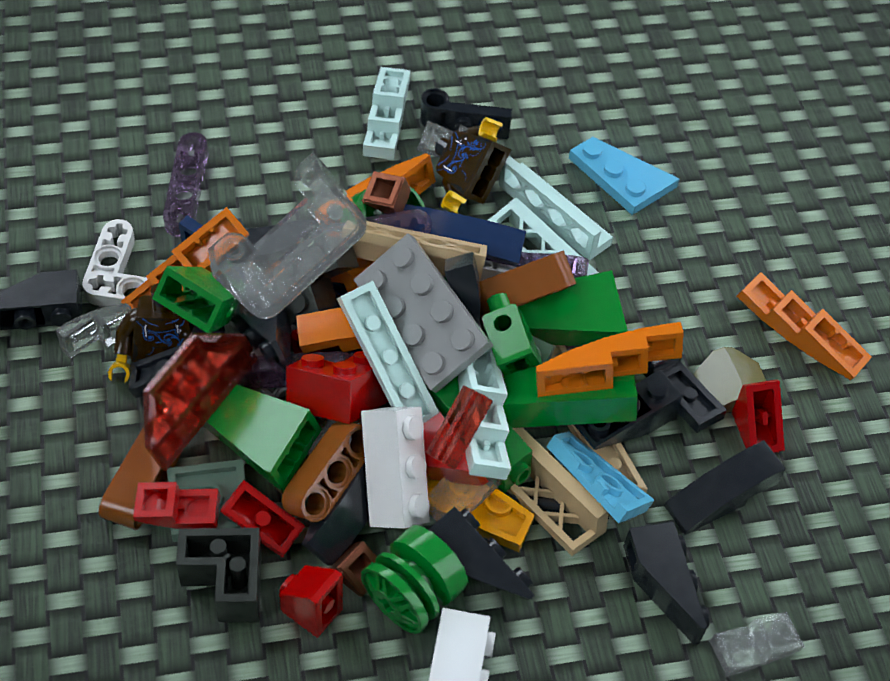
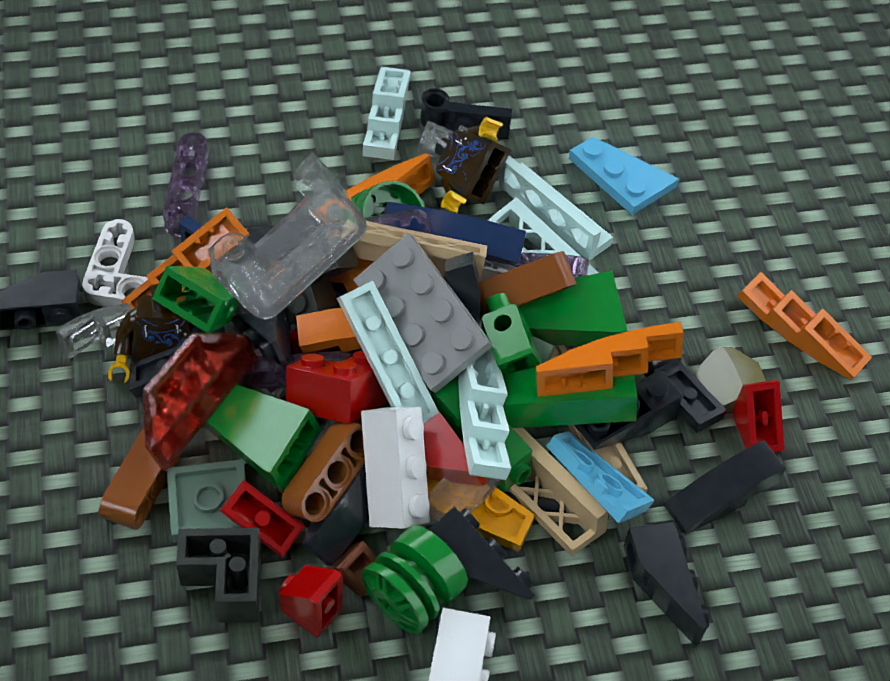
red slope [133,482,221,529] -> none
copper slope [362,171,411,218] -> none
clear red tile [426,385,493,469] -> none
clear slope [709,612,805,676] -> none

